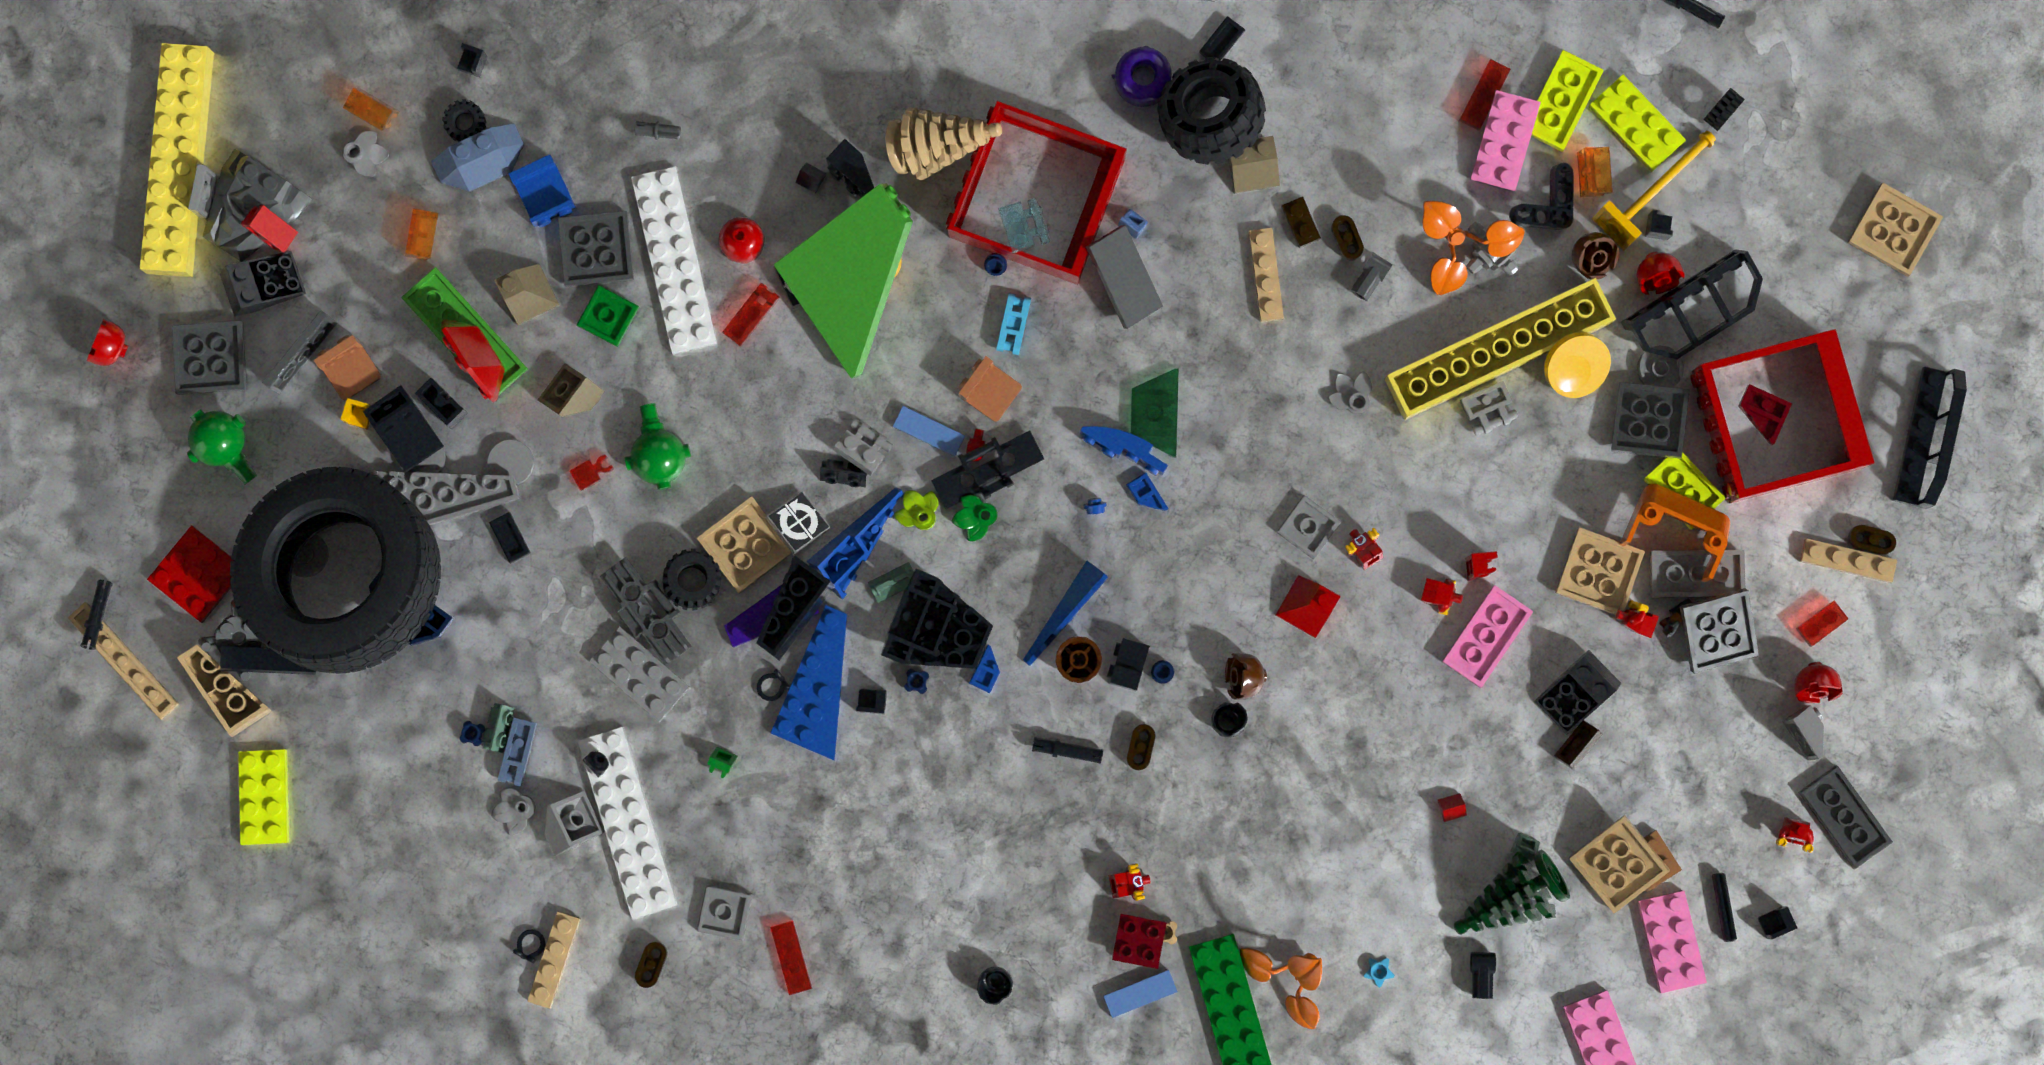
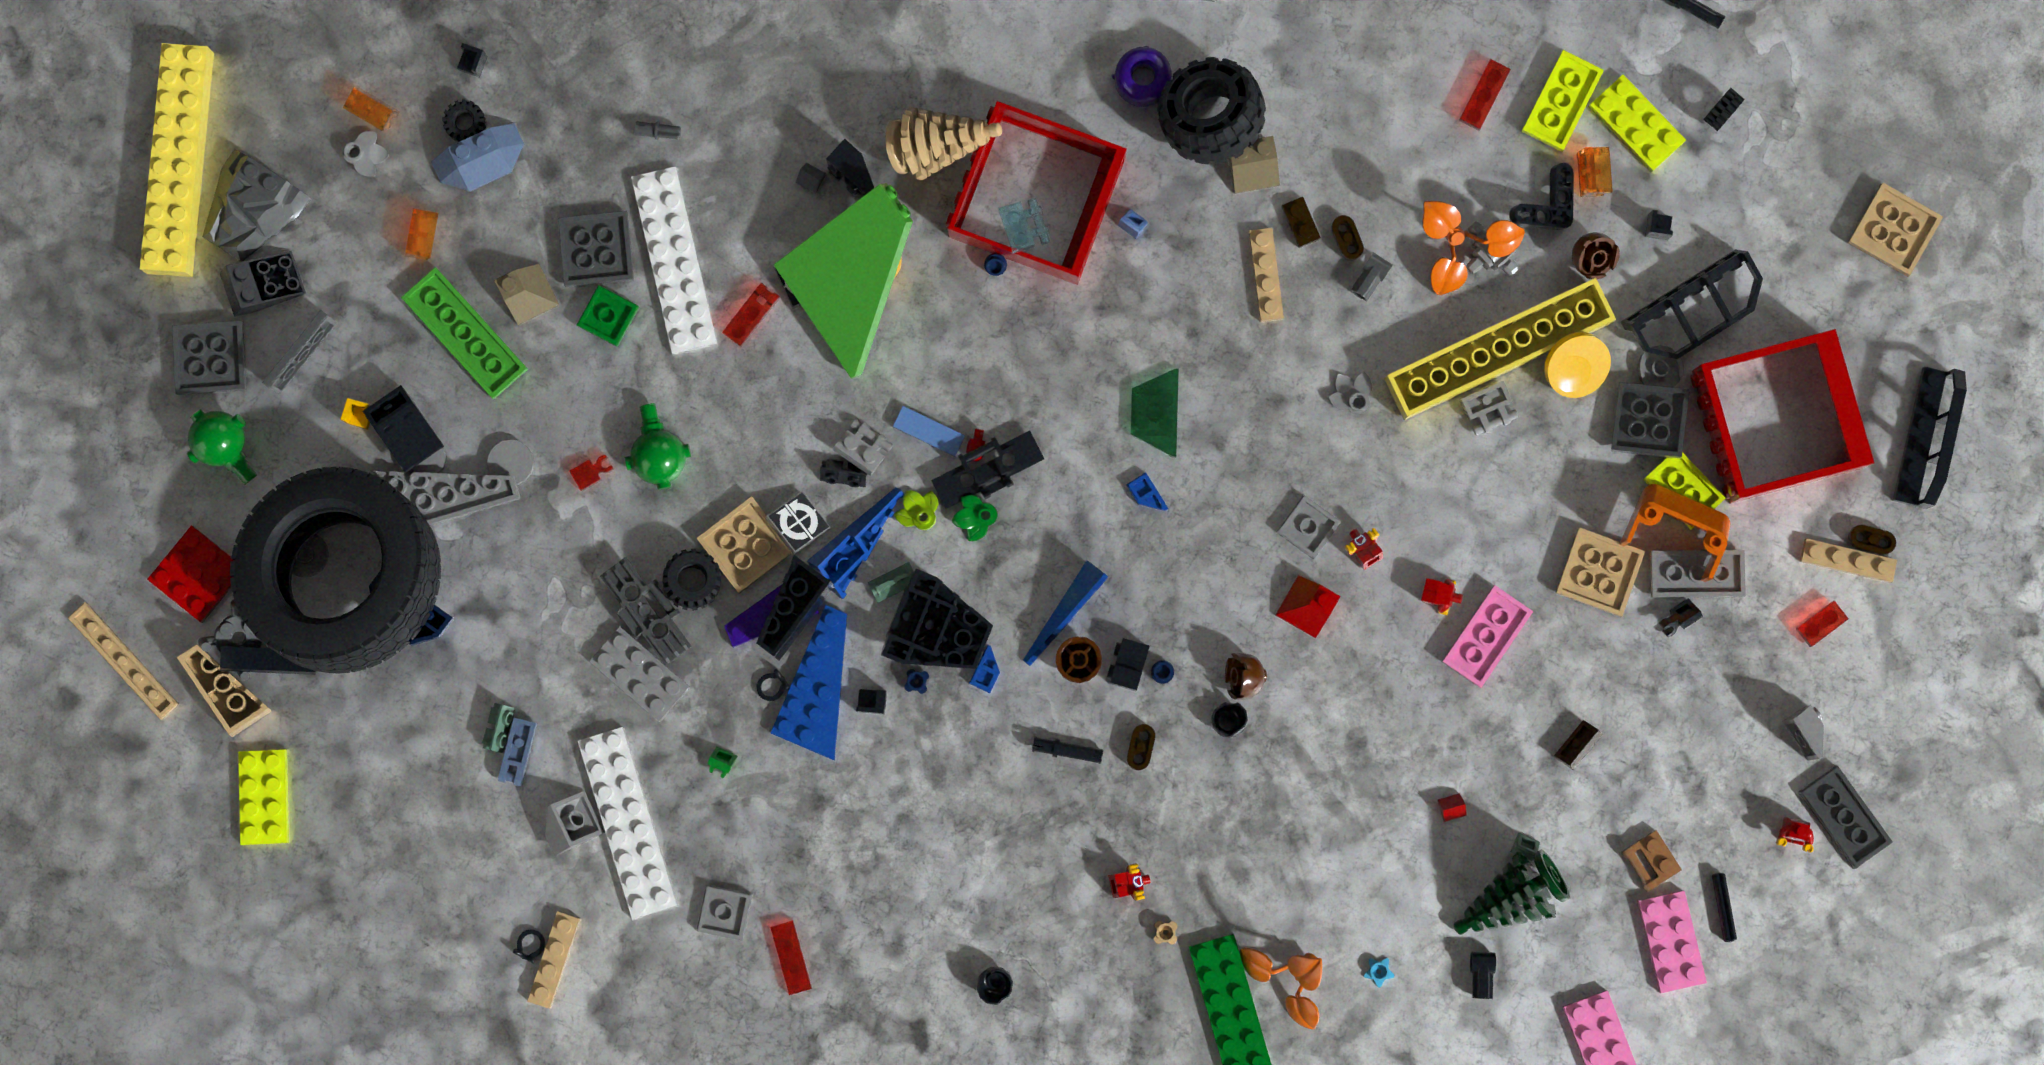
black pin [80,579,113,650] -> none
red cylinder [86,319,129,366] -> none
light grey tile [188,164,217,219] -> none
hinge [240,205,298,253] -> none
nougat bracket [314,335,381,401] -> none
black brick [414,377,468,429] -> none
red wedge [441,319,505,403] -> none
dark blue plate [460,721,486,746] -> none
black tile [489,512,531,564] -> none
light grey plate [491,788,536,835] -> none
blue panel [509,154,576,227] -> none
dark tan slope [538,363,605,417] -> none
black plate [583,751,609,778] -> none
dark brown plate [635,942,668,988] -> none
red cylinder [719,217,765,263] -> none
nougat bracket [958,356,1022,422] -> none
medium azure plate [996,293,1032,355] -> none
blue slope [1080,426,1168,476] -> none
blue plate [1083,498,1107,514] -> none
dark grey tile [1086,225,1163,329] -> none
medium blue tile [1104,970,1178,1018] -> none
dark red hinge [1112,914,1167,969] -> none
black tile [1199,16,1245,61] -> none
red hinge [1465,551,1498,581] -> none
bright pink plate [1471,90,1541,191] -> none
black slope [1534,650,1621,735] -> none
tan plate [1569,815,1670,913] -> none
yellow tile [1592,131,1716,251] -> none
red piece [1616,600,1659,638] -> none
red cylinder [1636,252,1685,295] -> none
plate [1680,588,1759,674] -> none
dark red wing [1738,384,1792,445] -> none
black panel [1758,906,1797,940] -> none
red cylinder [1795,662,1843,703] -> none

